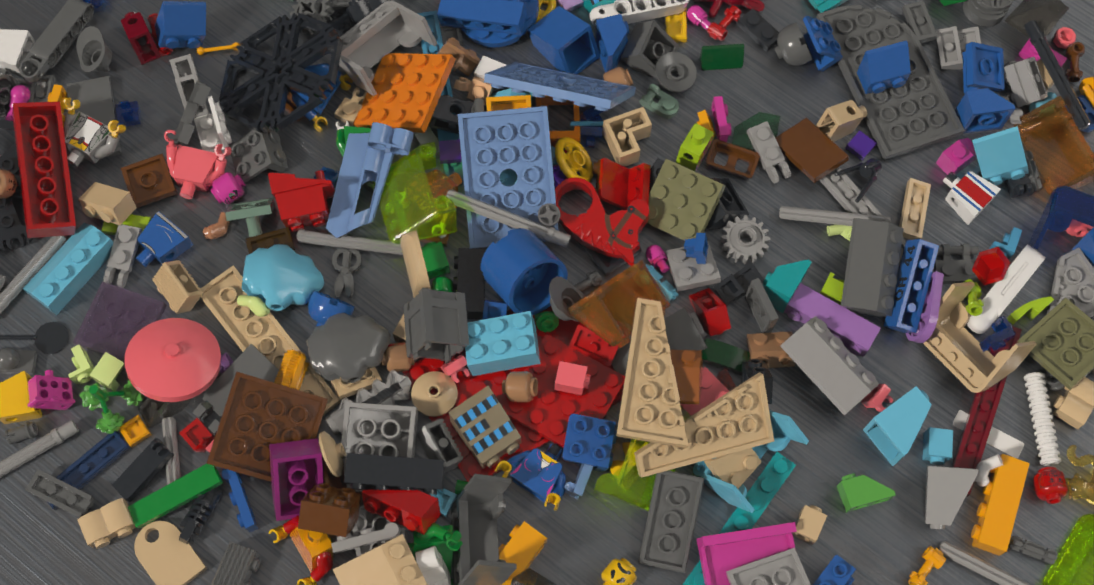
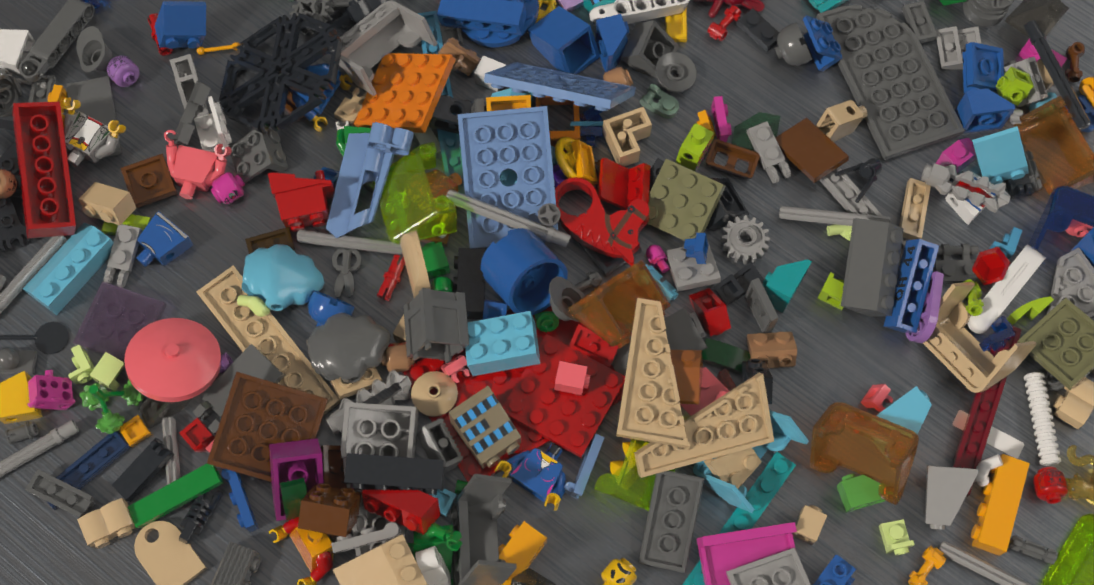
dark pink piece [5,85,31,121] -> none
clear blue tile [115,100,141,126] -> none
dark red torso [121,12,161,65] -> none
tan brick [152,260,203,314] -> none
nougat arm [202,212,230,240] -> none
sand green tile [225,197,275,237] -> none
light orange piece [274,349,309,390] -> none
tan dish [319,431,346,477] -> none
dark purple tile [439,139,462,164] -> none
light nougat plate [454,76,494,105] -> none
medium nougat head [502,372,538,402] -> none
blue bracket [562,414,617,472] -> none
dark pink cylinder [687,5,711,31] -> none
dark green slope [700,44,744,71] -> none
light grey slope [780,316,879,415] -> none
medium lavender brick [784,283,881,357] -> none
dark purple tile [846,130,877,161] -> none
blue slope [857,40,911,94] -> none
medium azure brick [923,427,953,465] -> none
coral tile [1053,27,1076,49] -> none
none -> medium lavender head [107,55,140,87]
none -> dark green slope [280,478,307,520]
none -> red pin [377,255,405,301]
none -> light orange tile [571,140,598,186]
none -> clear orange windscreen [809,402,919,505]
none -> yellowish green bracket [879,519,915,556]
none -> light grey sword [920,163,1011,213]
none -> lime brick [995,67,1034,106]

